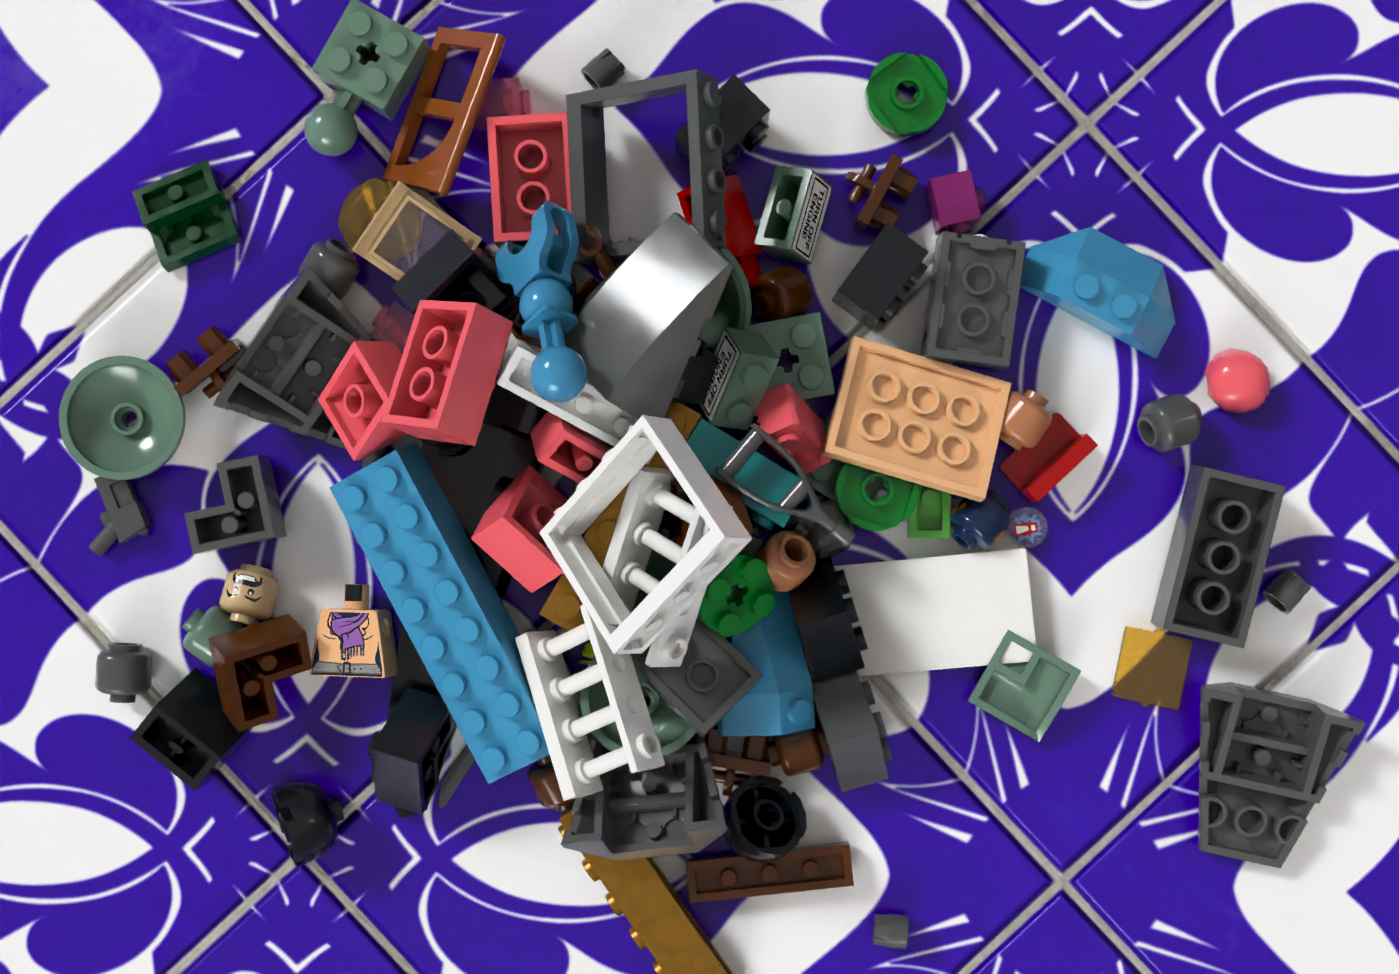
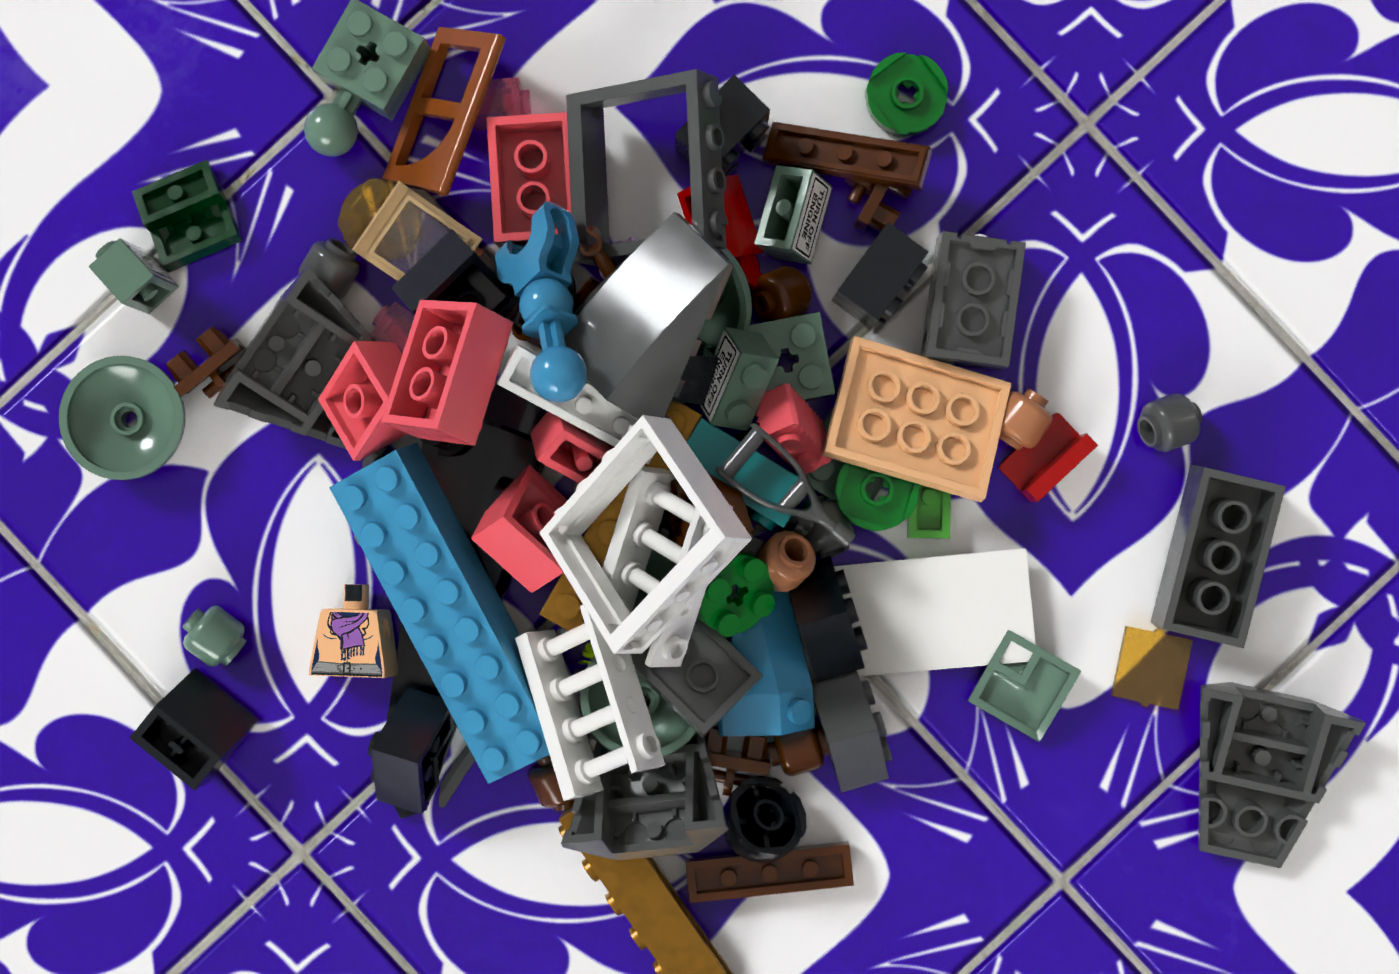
dark grey piece [89,477,152,556] -> none
dark grey head [95,643,153,703] -> none
dark grey brick [184,455,287,554] -> none
reddish brown brick [208,614,312,732] -> none
tan head [219,564,280,626] -> none
black cylinder [271,780,344,867] -> none
dark grey hose [581,48,625,89] -> none
dark grey hose [872,914,909,949] -> none
magenta brick [925,170,985,236] -> none
dark blue head [950,489,1011,550] -> none
tile [1005,507,1048,548] -> none
dark azure wedge [1020,227,1176,359] -> none
coral hair [1204,348,1270,414] -> none
dark grey hose [1262,569,1311,614] -> none
none -> sand green brick [88,238,179,314]
none -> reddish brown tile [762,122,932,191]

